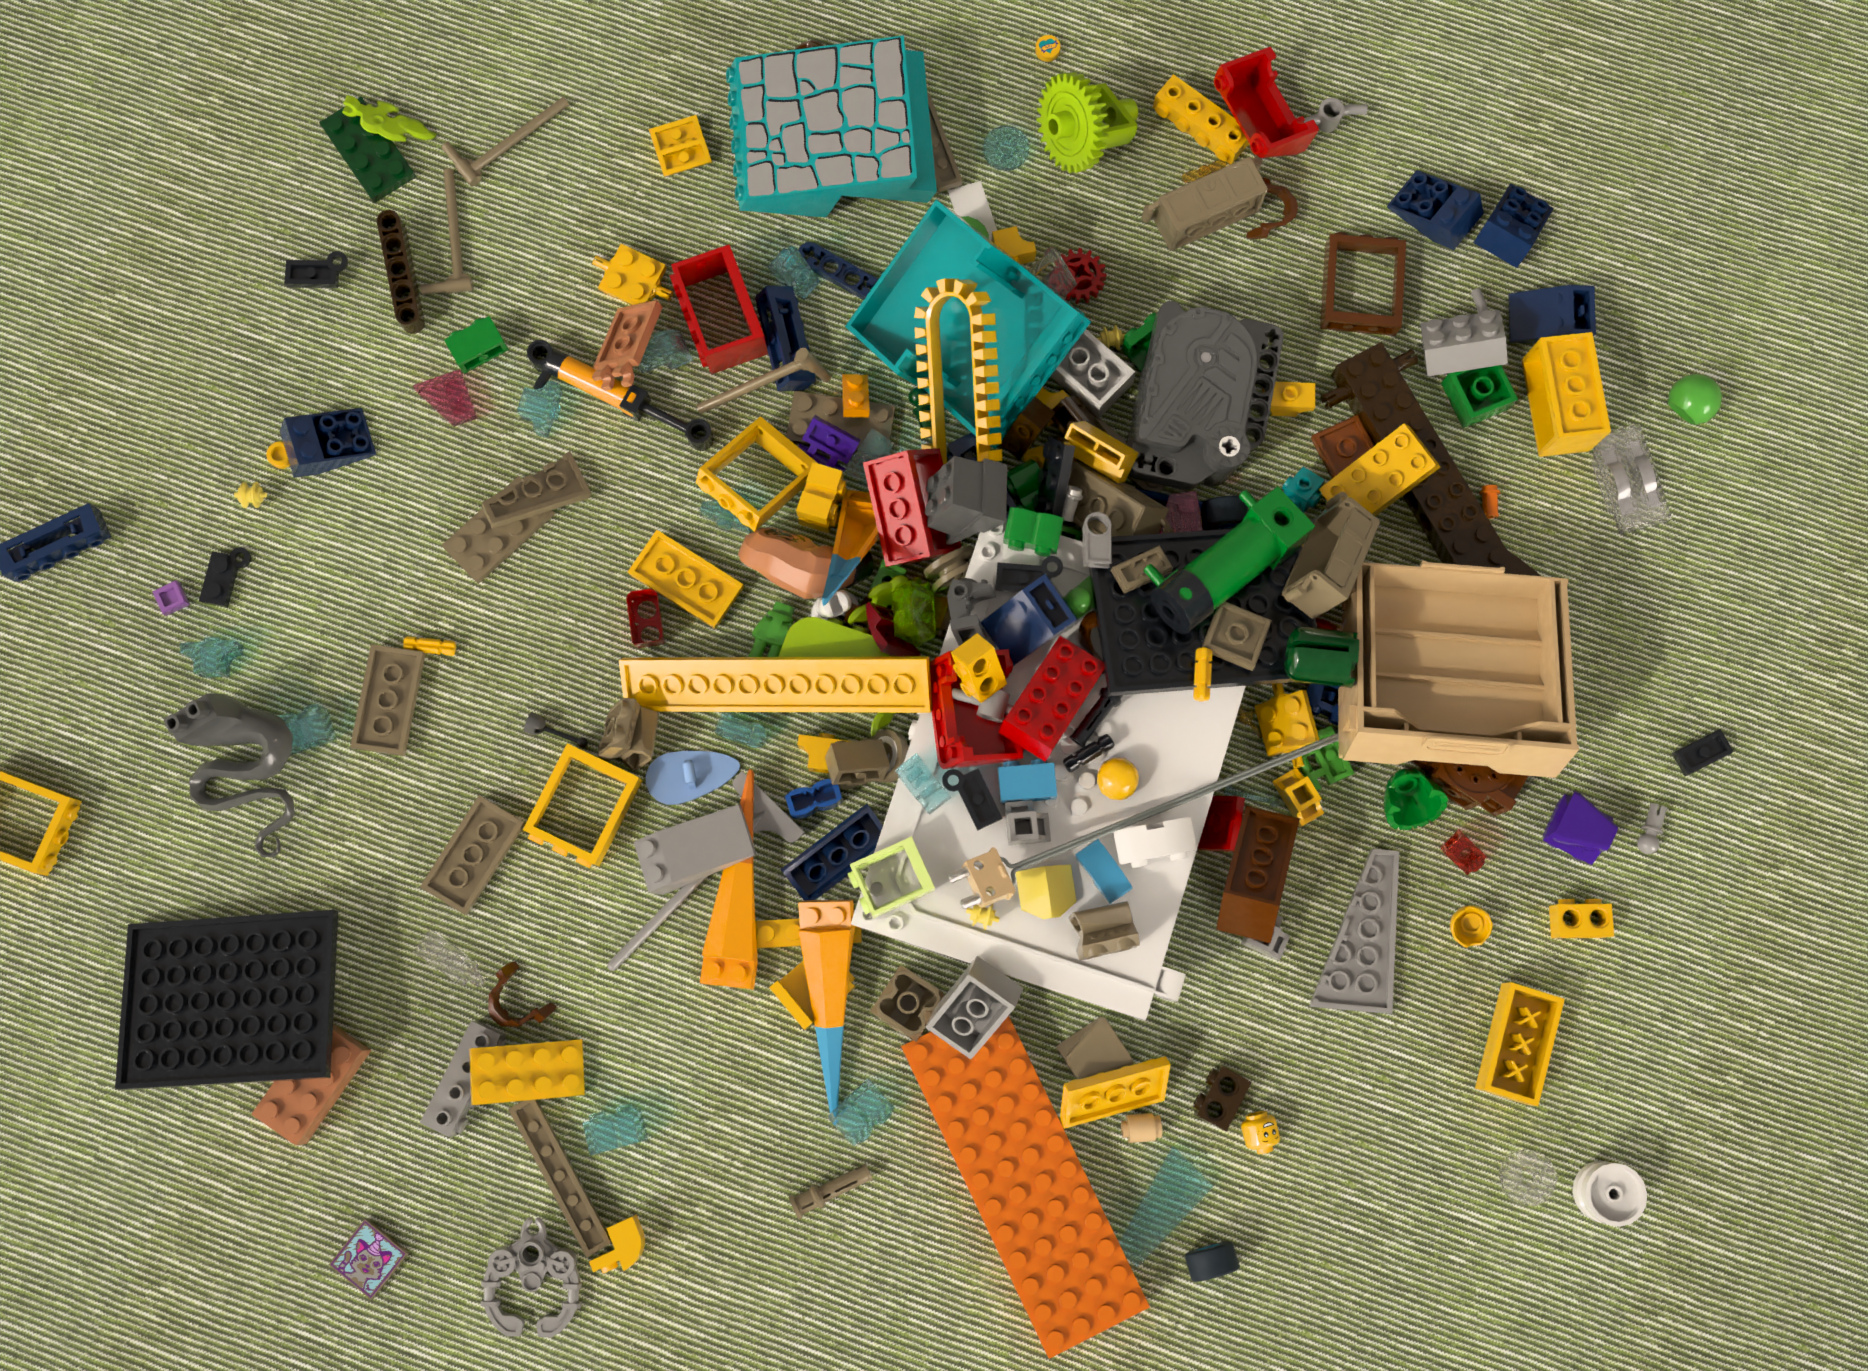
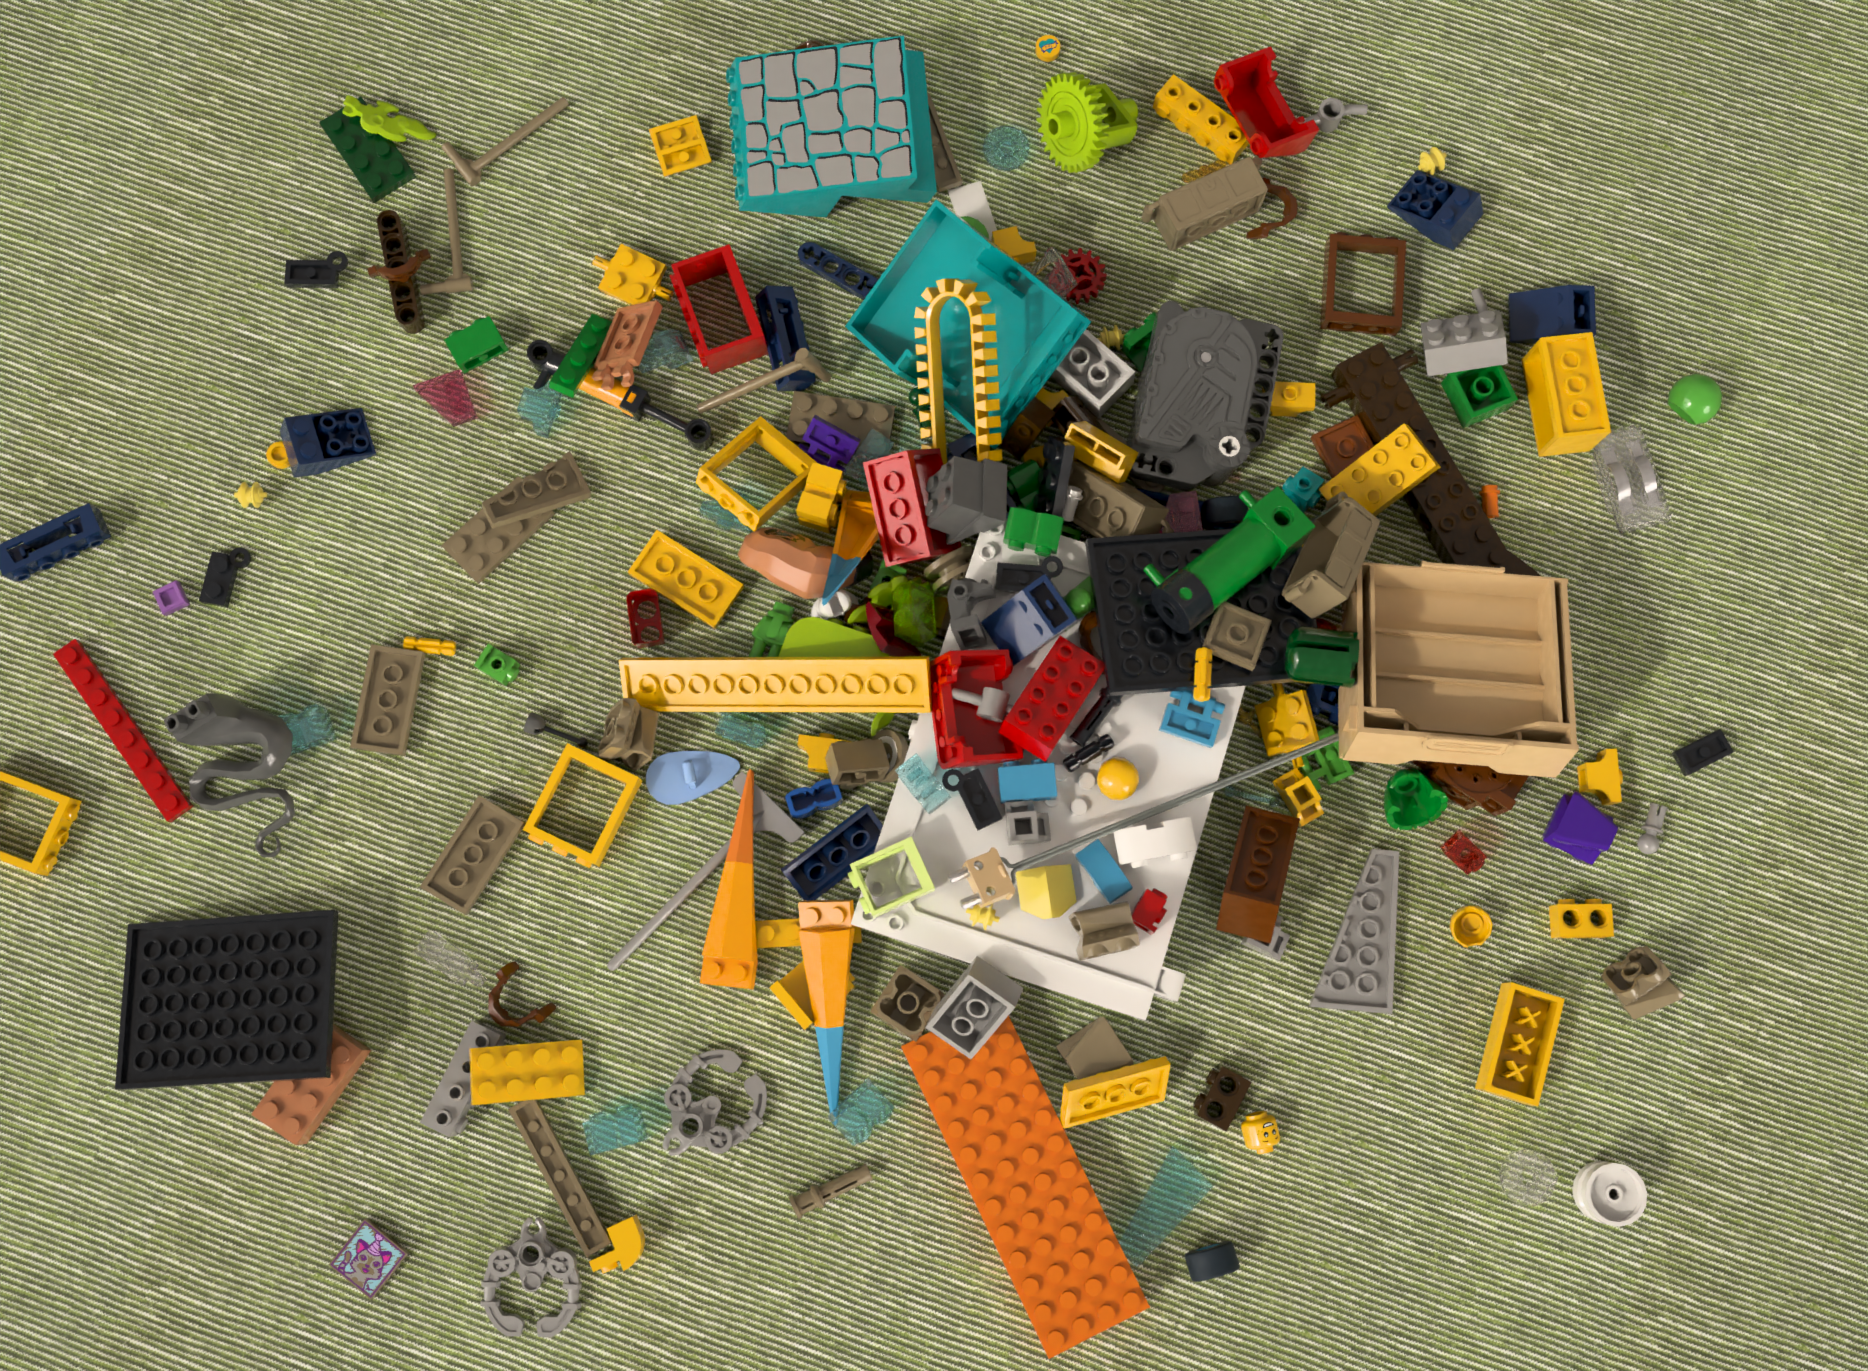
clear light blue brick [180,637,243,678] -> none
light grey slope [634,804,757,895] -> none
clear light blue brick [768,245,820,300] -> none
light orange plate [842,374,870,418] -> none
yellow brick [951,633,1007,703] -> none
light grey piece [1082,512,1112,568] -> none
dark tan plate [1111,546,1173,594] -> none
tan brick [1121,1113,1162,1143] -> none
red tile [1197,796,1245,851] -> none
dark blue slope [1473,183,1554,268] -> none
none -> red plate [53,639,193,823]
none -> reddish brown helmet [367,249,431,283]
none -> bright green brick [474,644,520,686]
none -> green plate [549,313,612,398]
none -> light grey piece [662,1049,767,1156]
none -> red brick [1131,888,1168,935]
none -> dark azure plate [1159,690,1225,748]
none -> light yellow wheel [1418,147,1447,175]
none -> yellow brick [1577,749,1623,805]
none -> dark tan piece [1601,945,1686,1020]

